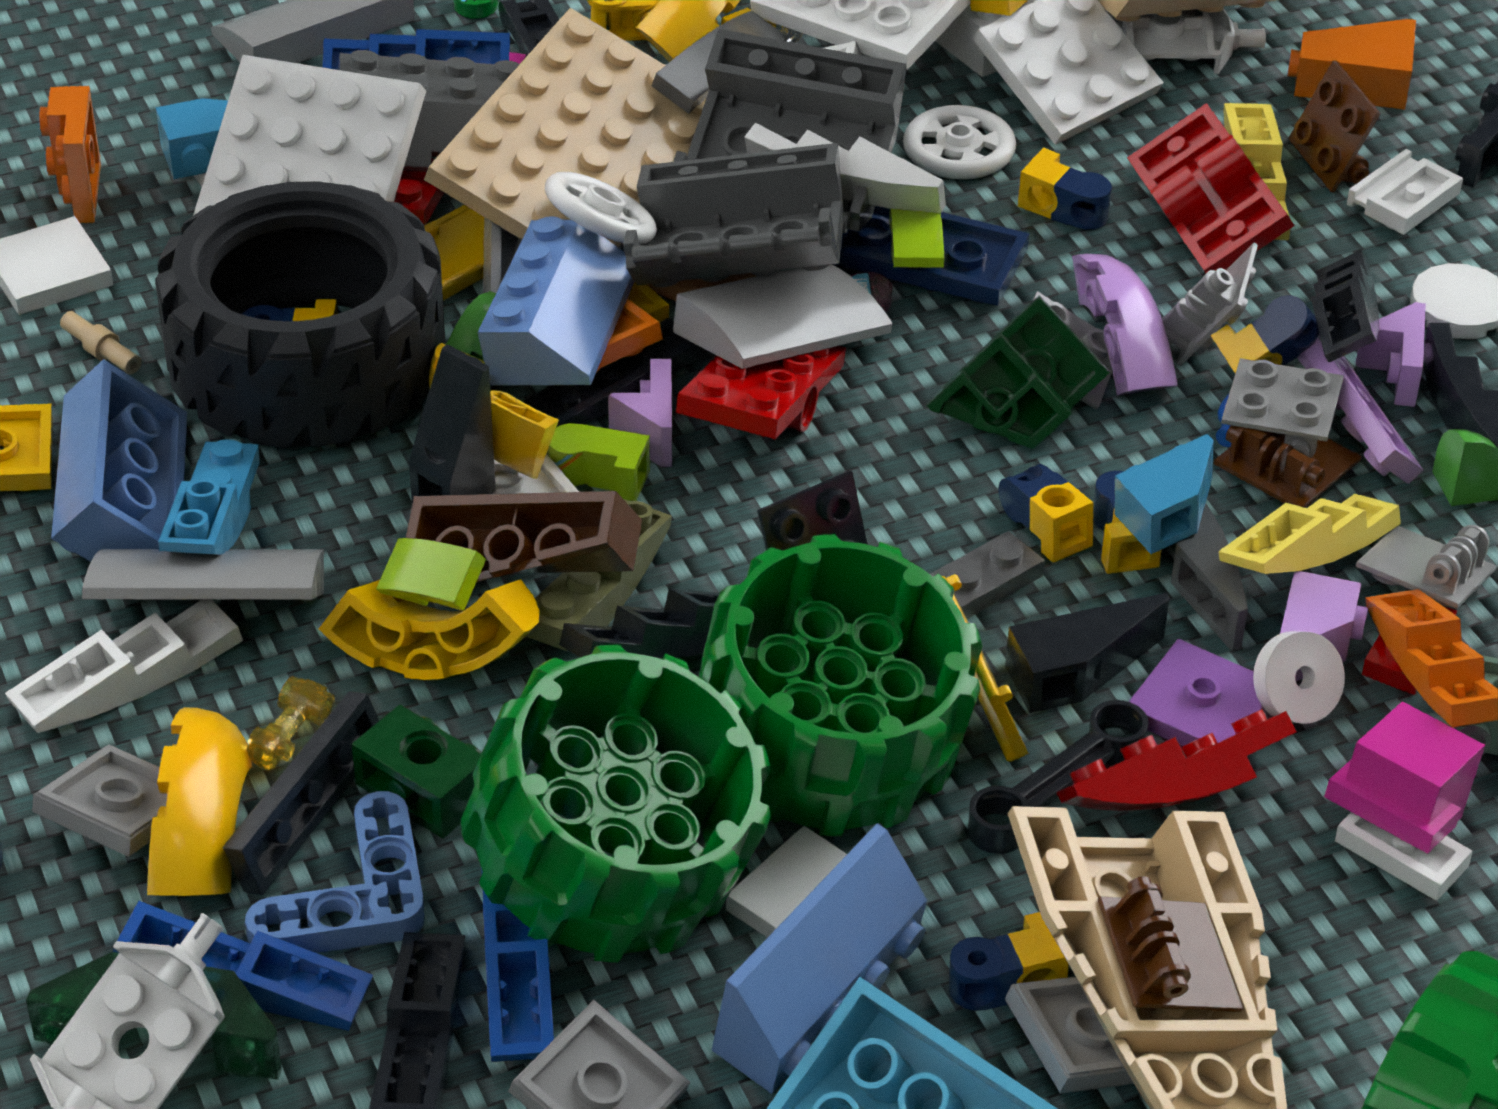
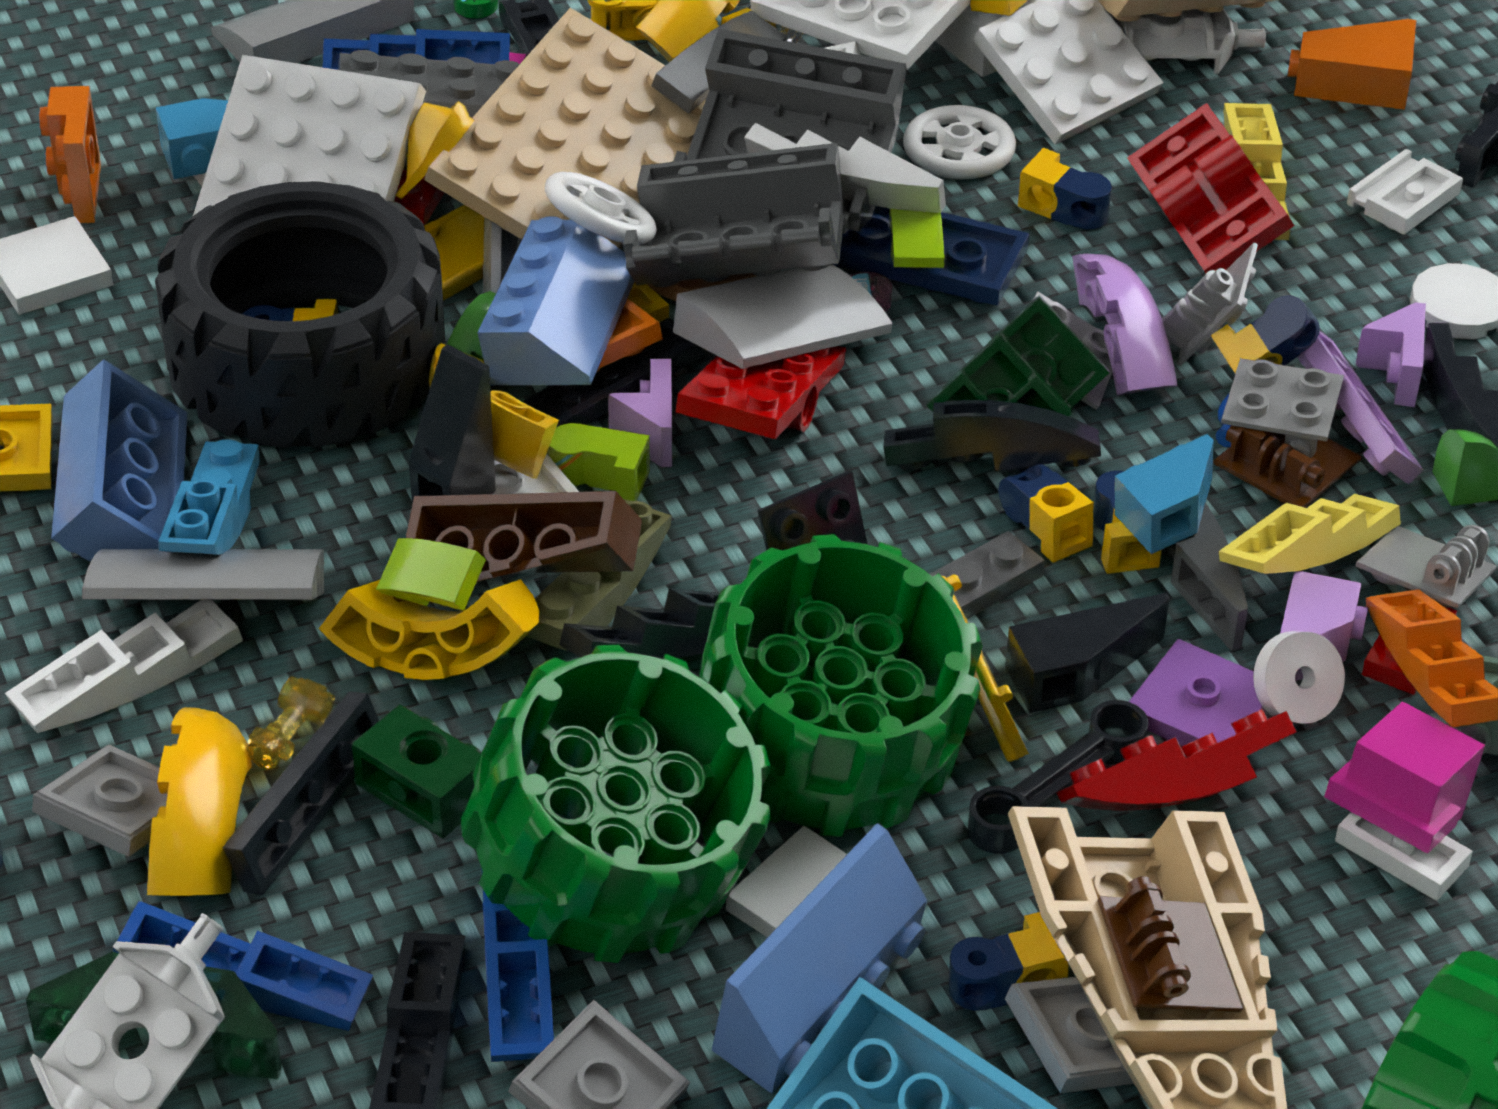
tan bar [60,311,142,374] -> none
medium blue beam [245,791,425,953] -> none
reddish brown hinge [1288,60,1381,192] -> none
black slope [1311,250,1379,362] -> none
none -> yellow piece [395,100,475,199]
none -> black slope [883,400,1101,475]

